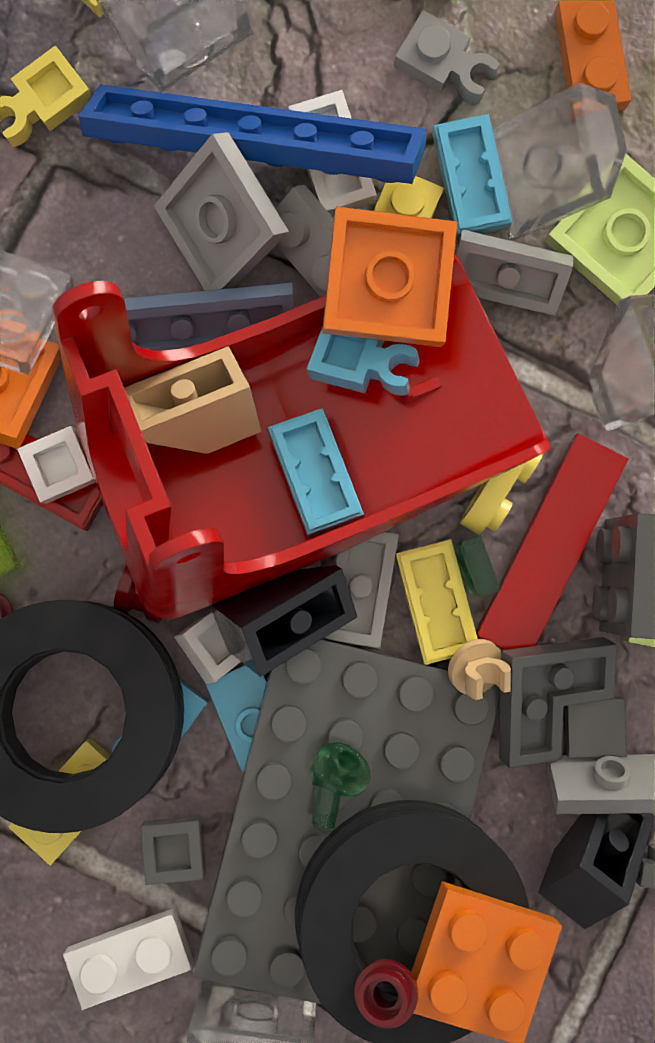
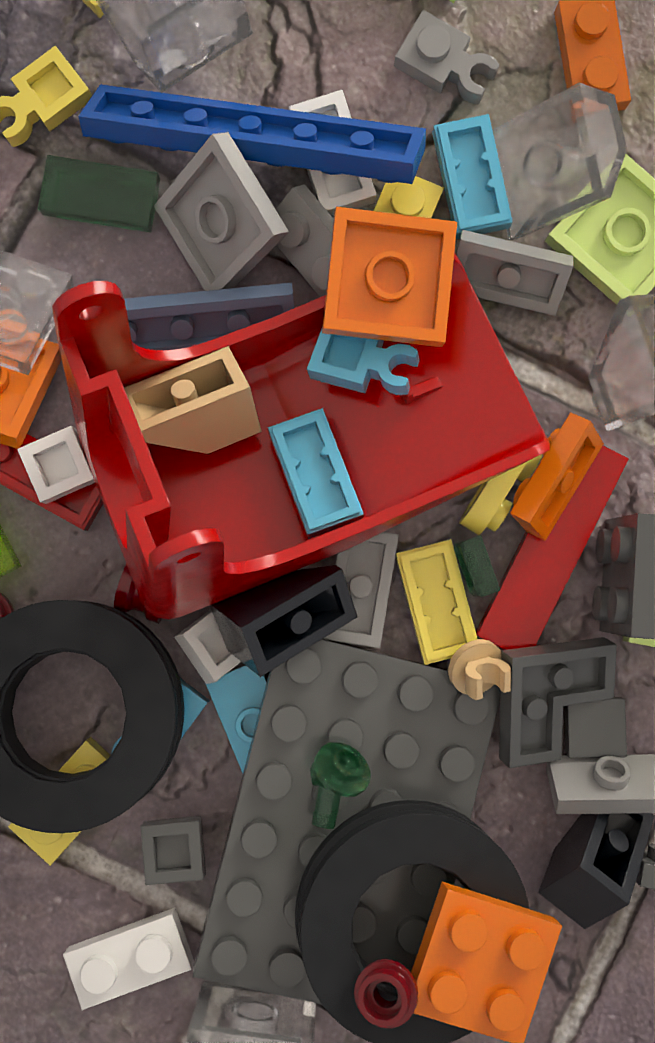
none -> clear green tile [38,155,160,233]
none -> orange plate [510,412,604,541]

